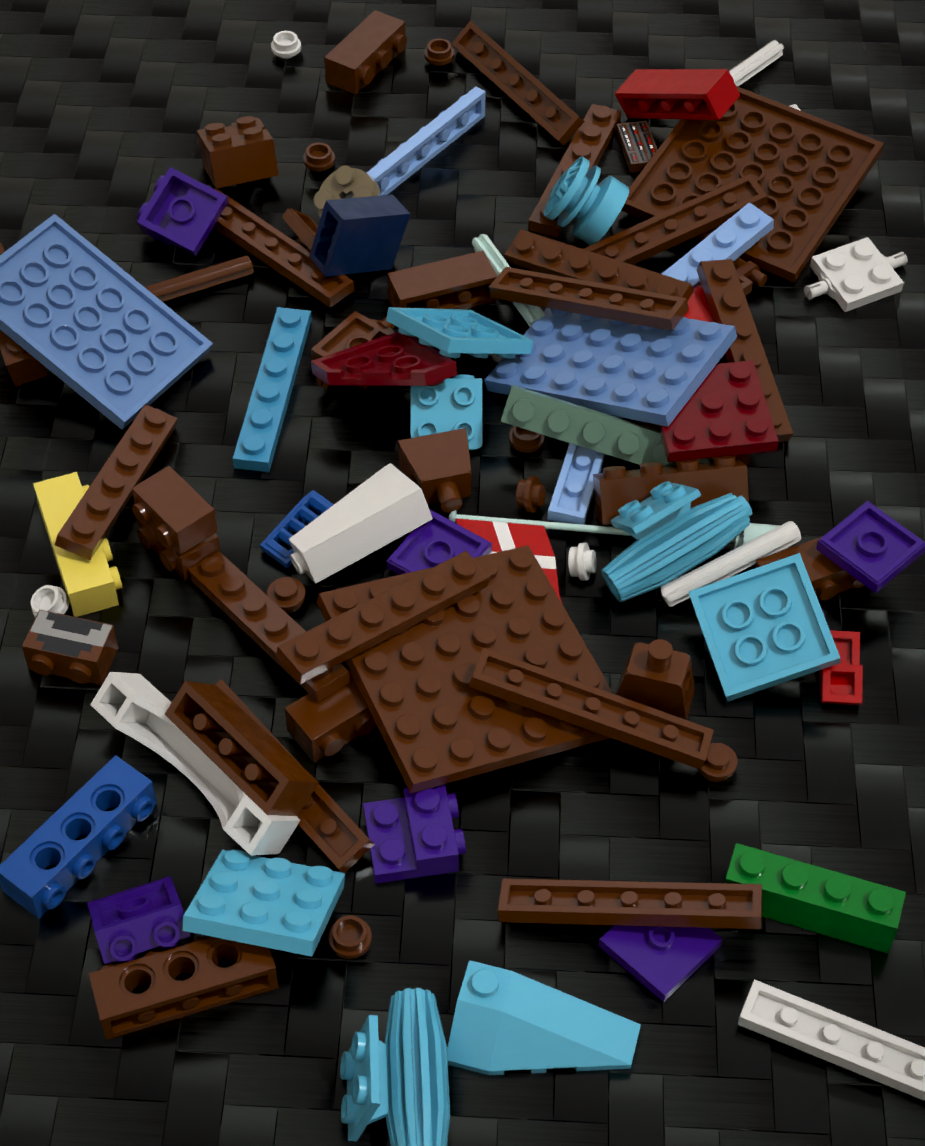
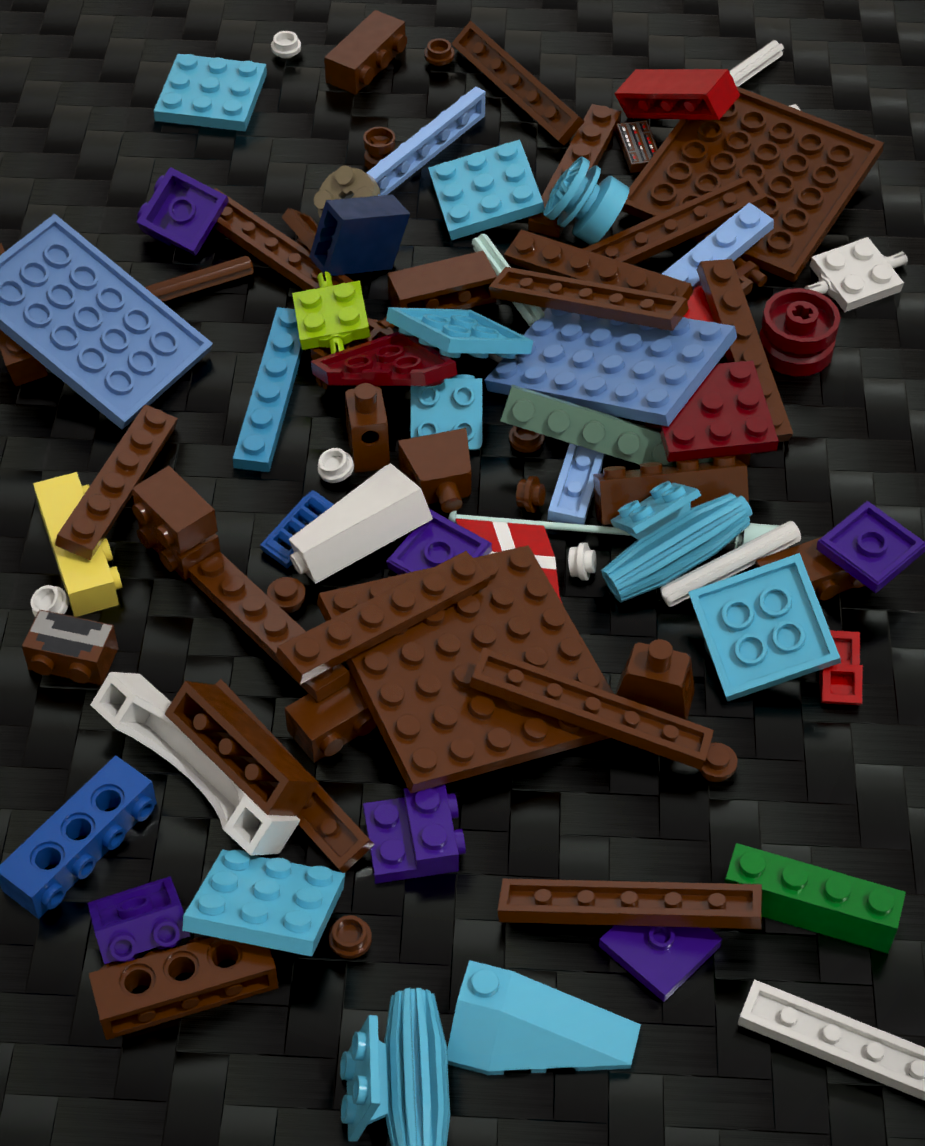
reddish brown piece [197,116,279,189] -> none
reddish brown plate [303,142,335,172] -> none
none -> medium azure plate [154,54,267,132]
none -> lime plate [292,272,371,354]
none -> white plate [318,448,354,483]
none -> reddish brown torso [345,383,390,473]
none -> reddish brown wheel [363,127,395,169]
none -> medium azure plate [428,139,545,241]
none -> dark red wheel [759,288,841,376]

